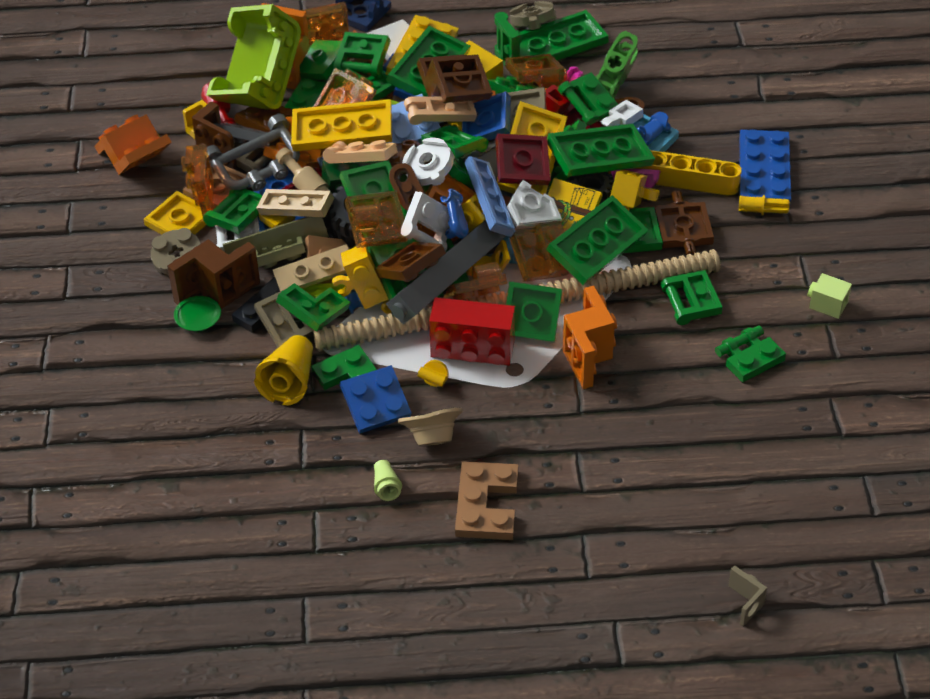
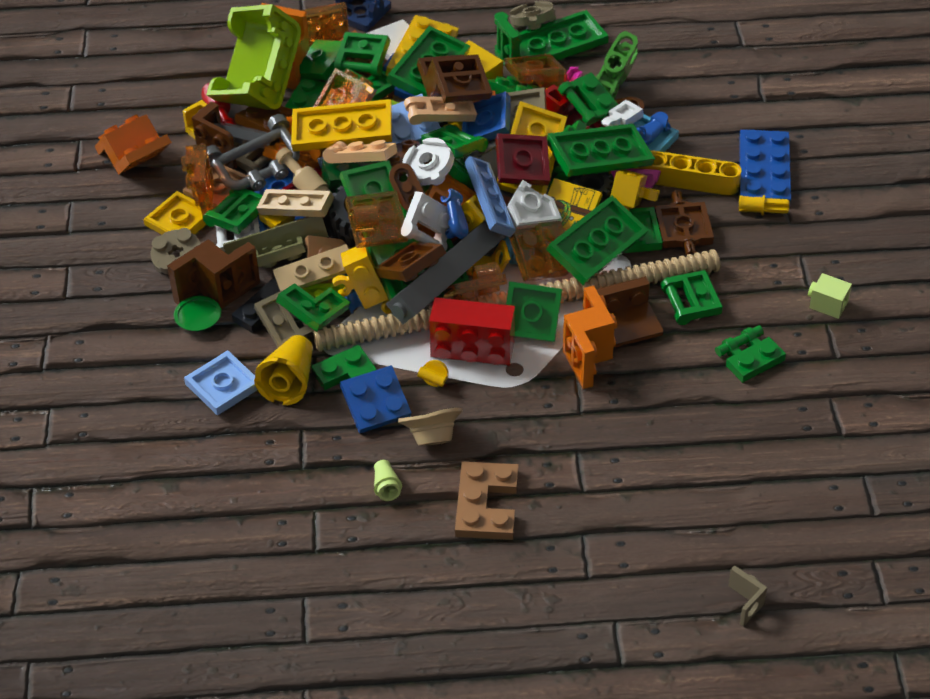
none -> light blue plate [184,350,257,415]
none -> reddish brown bracket [596,277,663,347]

